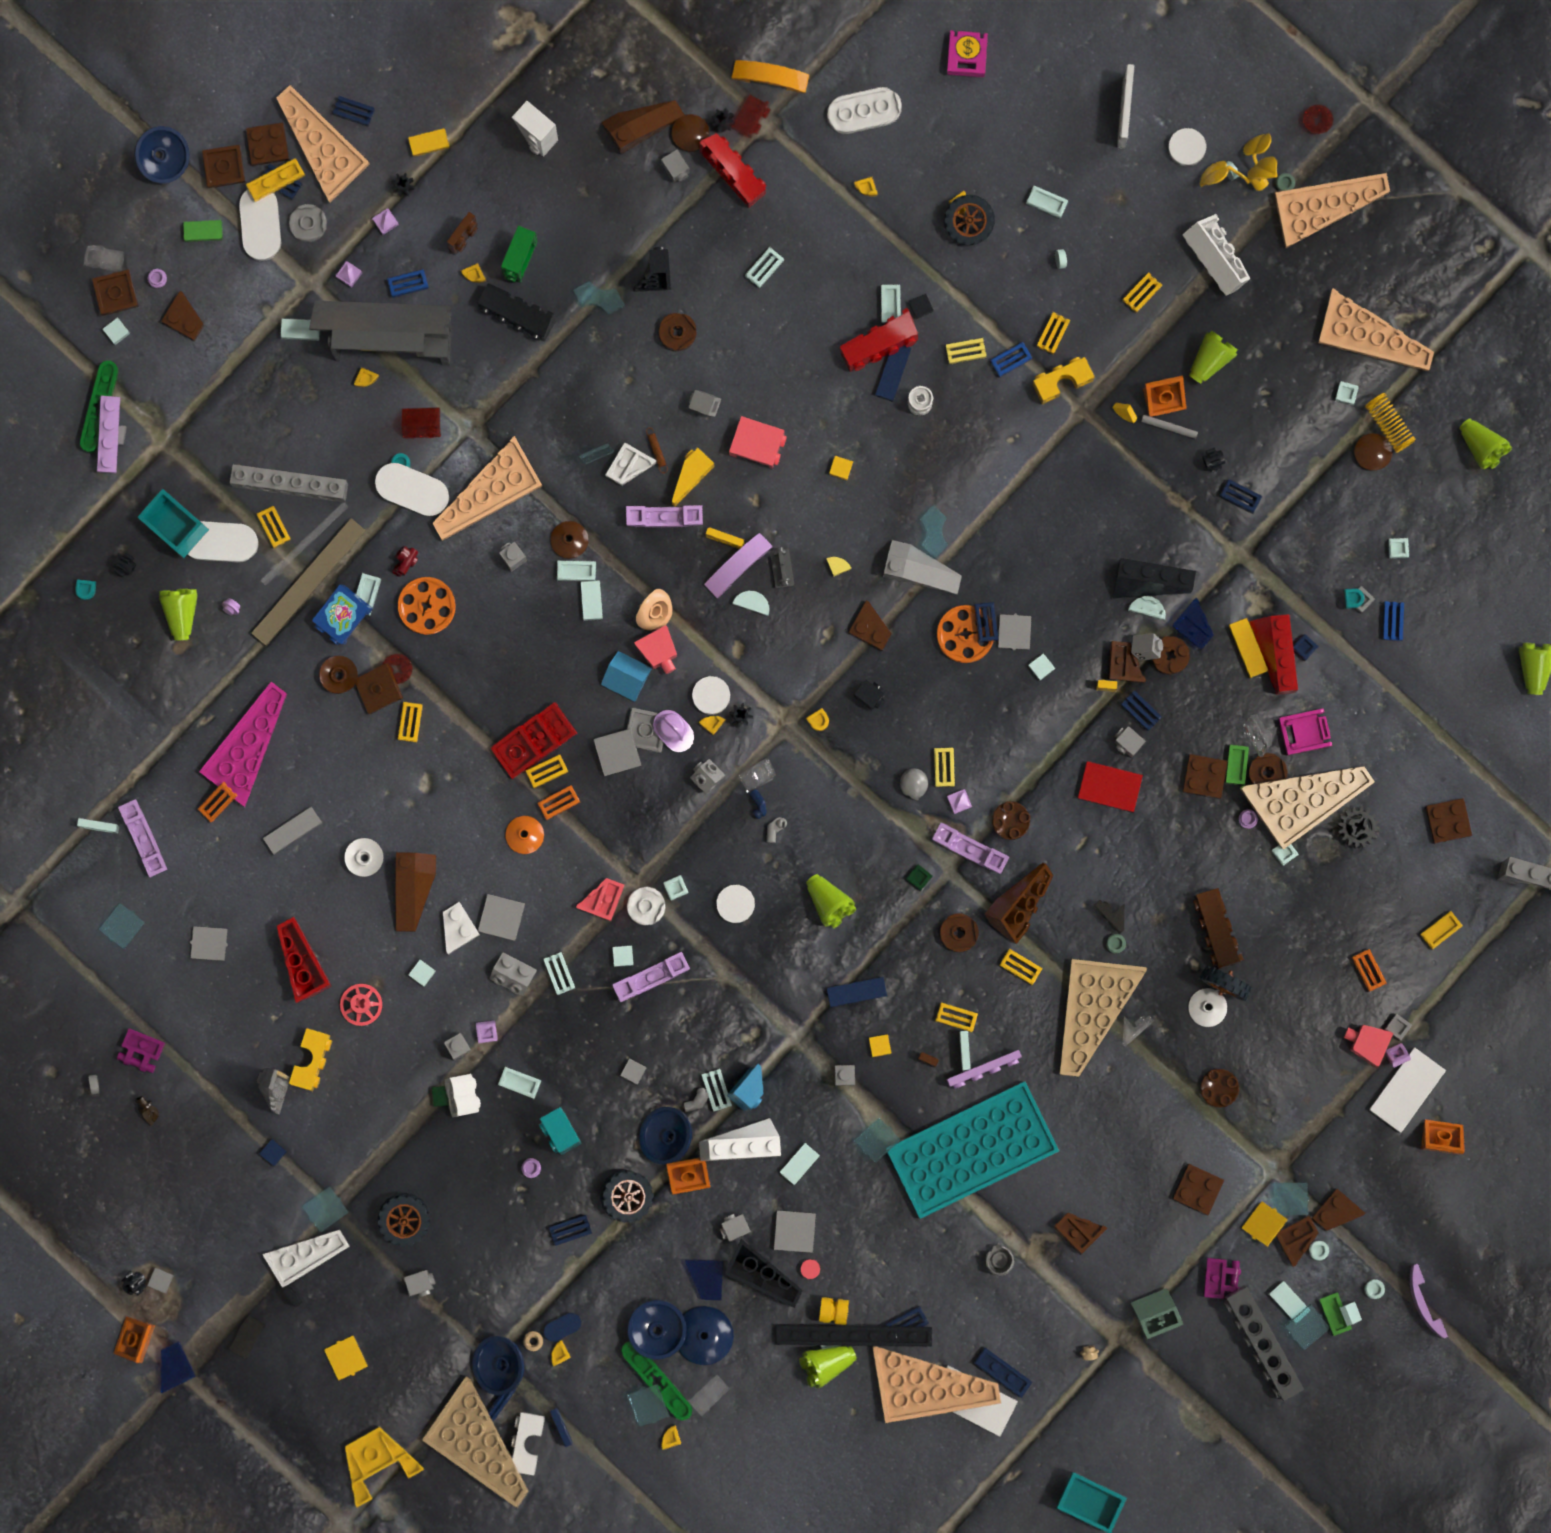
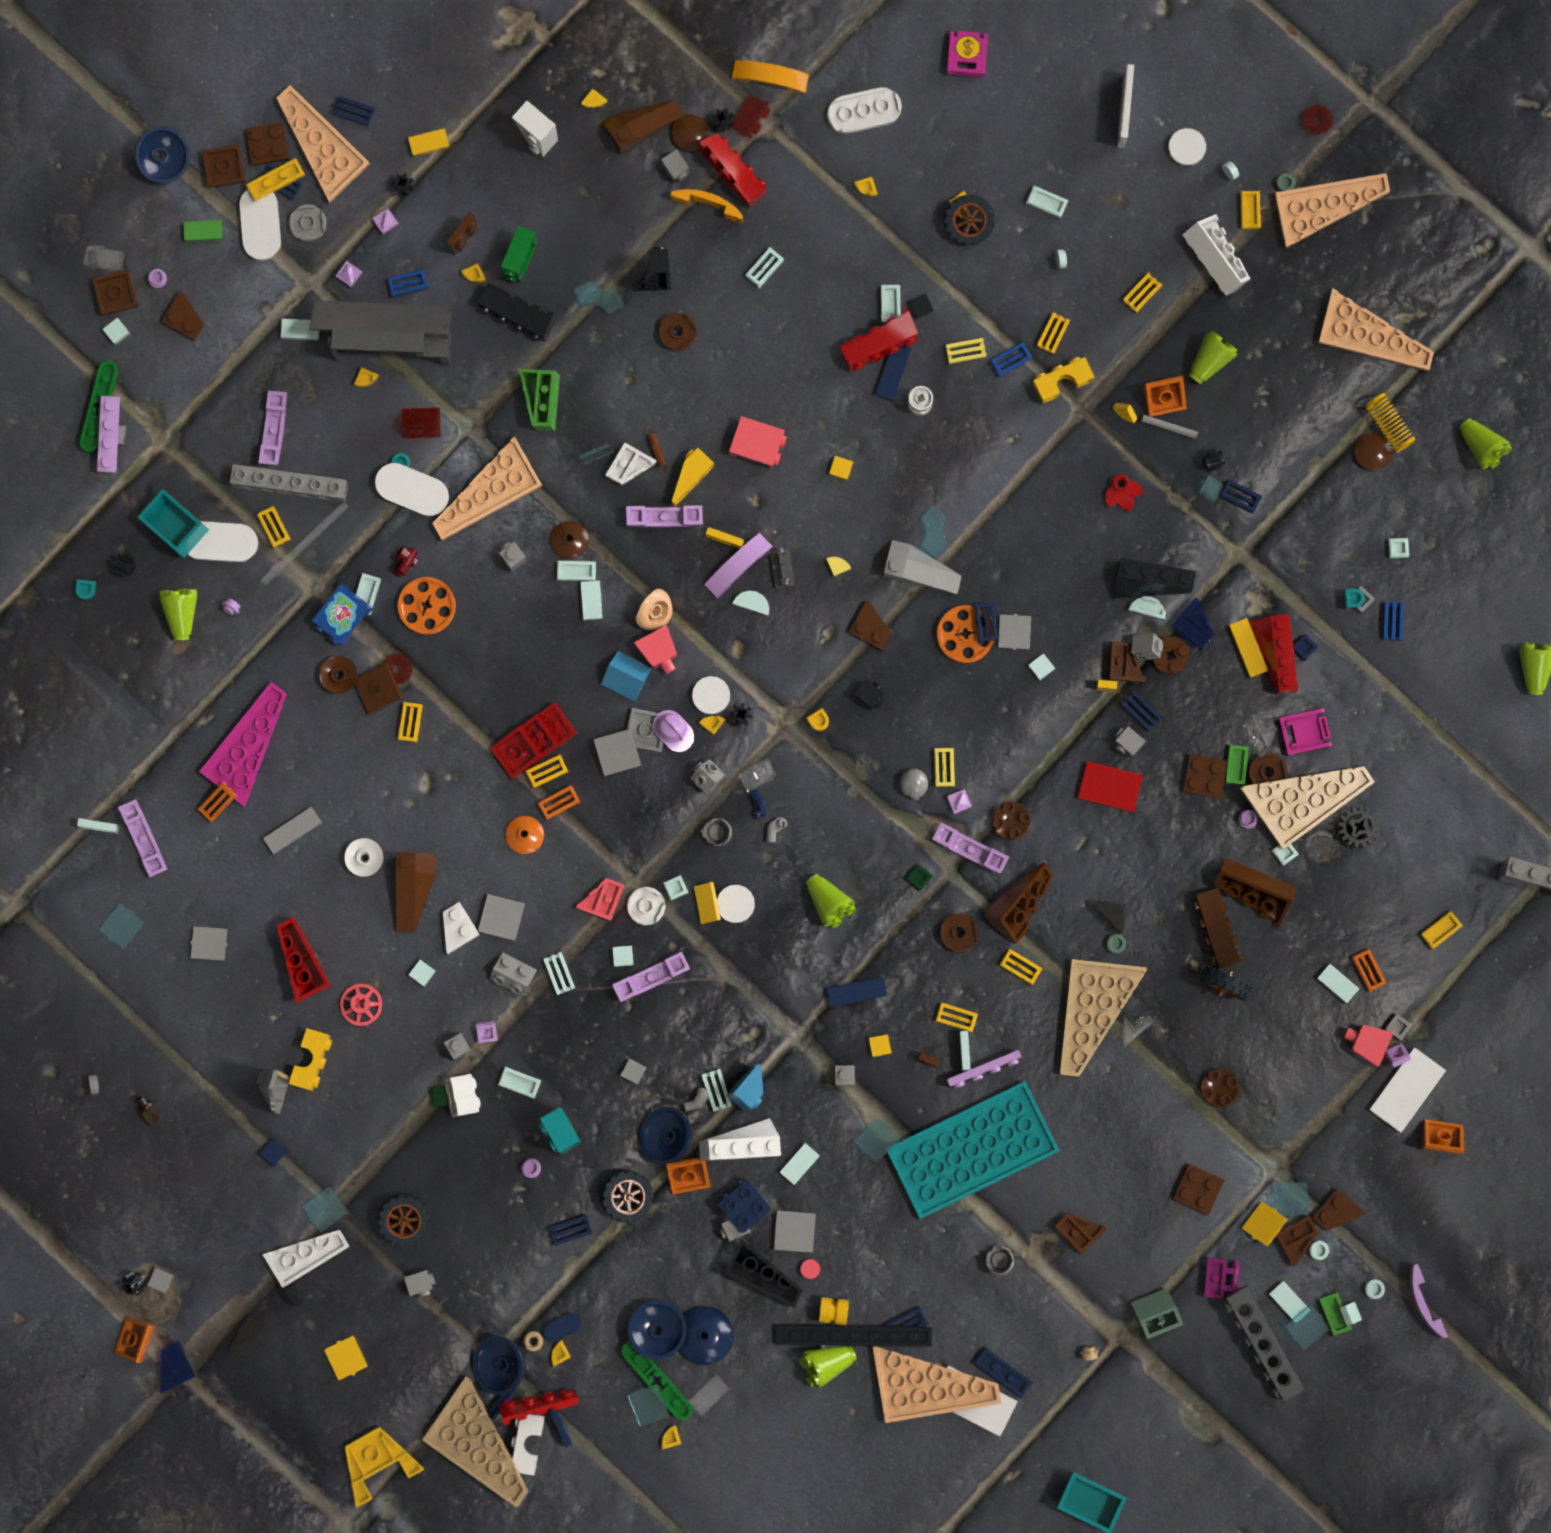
magenta plate [117,1028,166,1073] -> none
dark tan tile [251,518,366,646] -> none
clear blue wing [685,1260,723,1300] -> none
light grey brick [689,390,721,417] -> none
white dish [1188,988,1227,1027] -> none
yellow plant [1200,133,1277,191] -> none
light aqua tile [1335,381,1359,406] -> none
reddish brown plate [1425,798,1472,844] -> none
none -> lavender slope [259,391,287,466]
none -> red wing [498,1389,579,1425]
none -> bright green wedge [518,369,560,431]
none -> yellow tile [581,89,608,108]
none -> light orange slope [670,189,743,224]
none -> yellow tile [694,882,721,924]
none -> light grey hair [700,818,733,846]
none -> dark blue bracket [717,1179,771,1233]
none -> red plate [1105,474,1143,511]
none -> clear light blue slope [1198,474,1225,502]
none -> reddish brown wedge [1214,858,1297,928]
none -> yellow tile [1240,191,1261,230]
none -> light aqua tile [1317,964,1359,1004]

